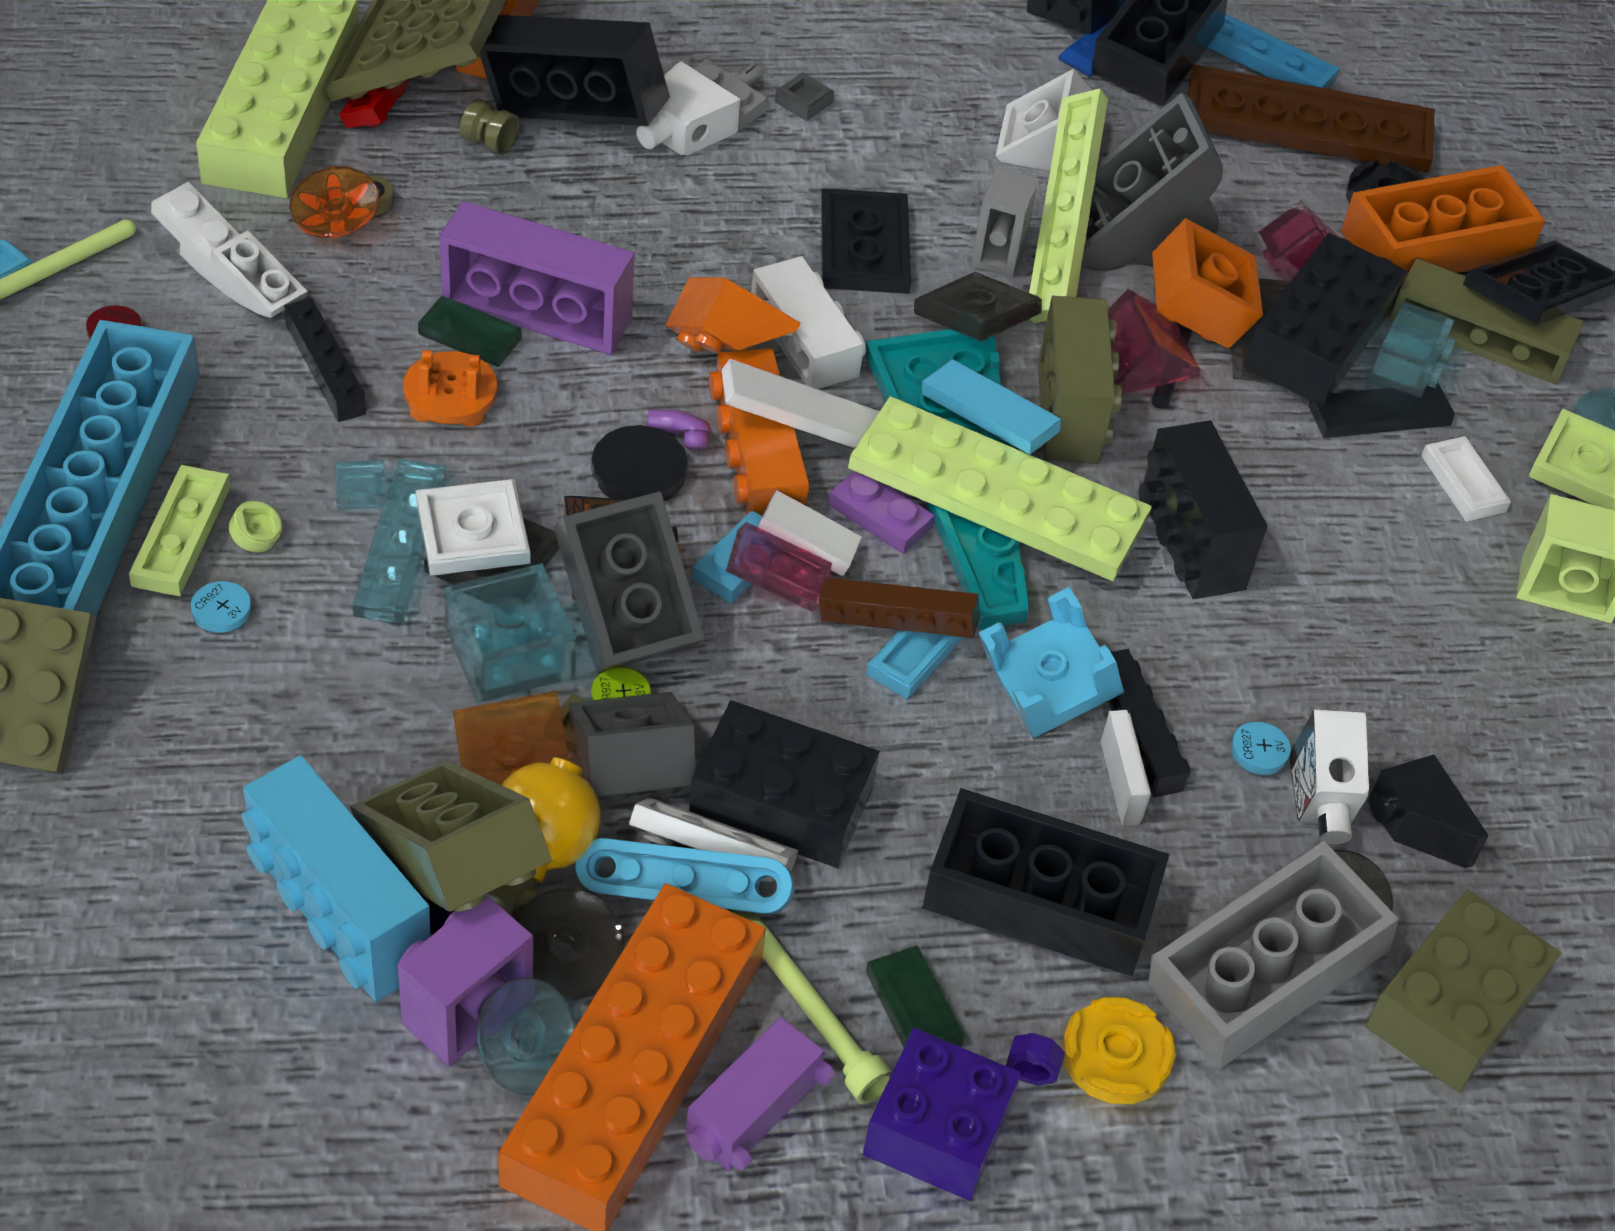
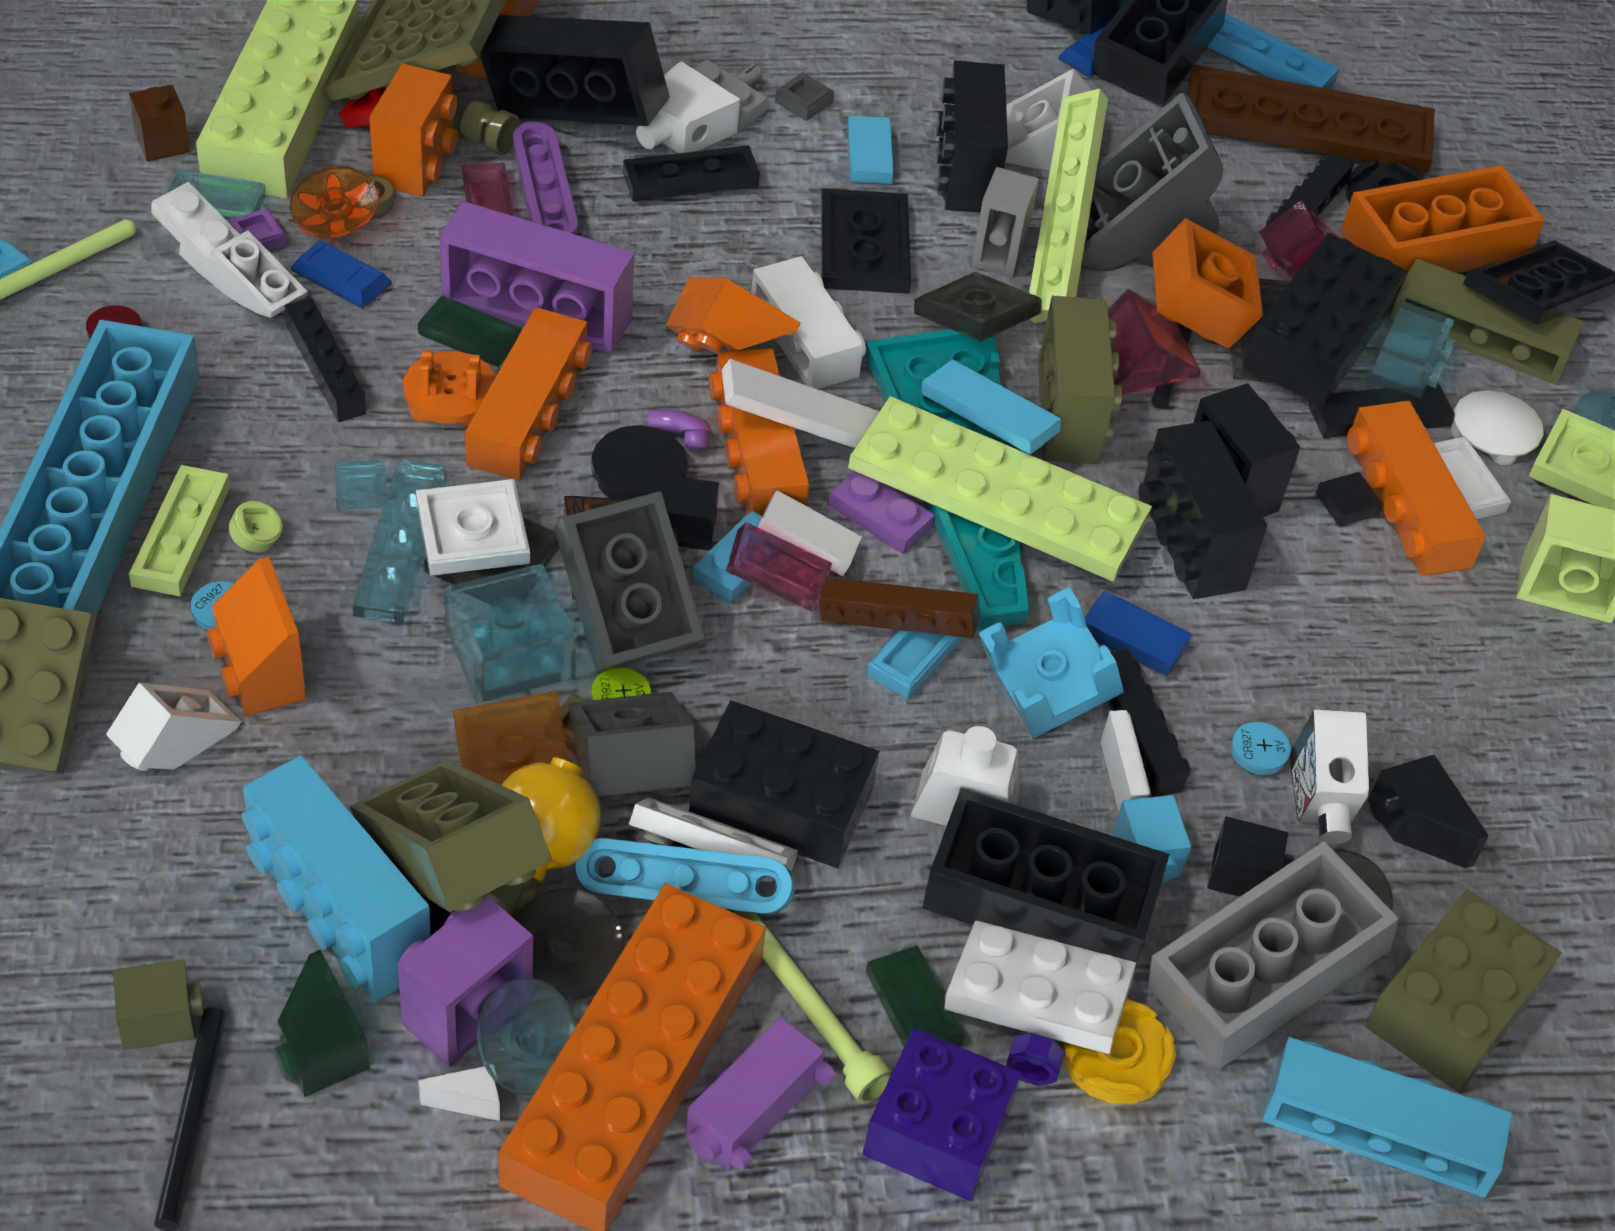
none -> white slope [106,683,242,771]
none -> olive brick [113,959,204,1050]
none -> reddish brown brick [129,84,190,161]
none -> black bar [154,1007,226,1231]
none -> clear light blue tile [167,170,266,220]
none -> orange slope [206,557,306,716]
none -> medium lavender tile [226,208,287,252]
none -> clear green slope [273,950,370,1097]
none -> blue tile [291,240,392,309]
none -> orange brick [370,63,459,197]
none -> white piece [418,1065,500,1121]
none -> clear pink tile [461,163,513,216]
none -> orange brick [465,307,593,481]
none -> medium lavender plate [513,122,578,235]
none -> black plate [623,145,760,201]
none -> black brick [658,475,719,551]
none -> medium azure tile [847,115,893,184]
none -> white torso [911,726,1019,826]
none -> black brick [936,60,1008,213]
none -> white plate [944,920,1136,1054]
none -> blue tile [1085,590,1192,676]
none -> medium azure brick [1113,795,1191,883]
none -> black brick [1193,383,1300,517]
none -> black brick [1207,816,1294,897]
none -> medium azure brick [1261,1037,1513,1198]
none -> black piece [1265,152,1355,250]
none -> black tile [1316,472,1383,527]
none -> orange brick [1347,400,1486,576]
none -> white dish [1451,390,1544,465]

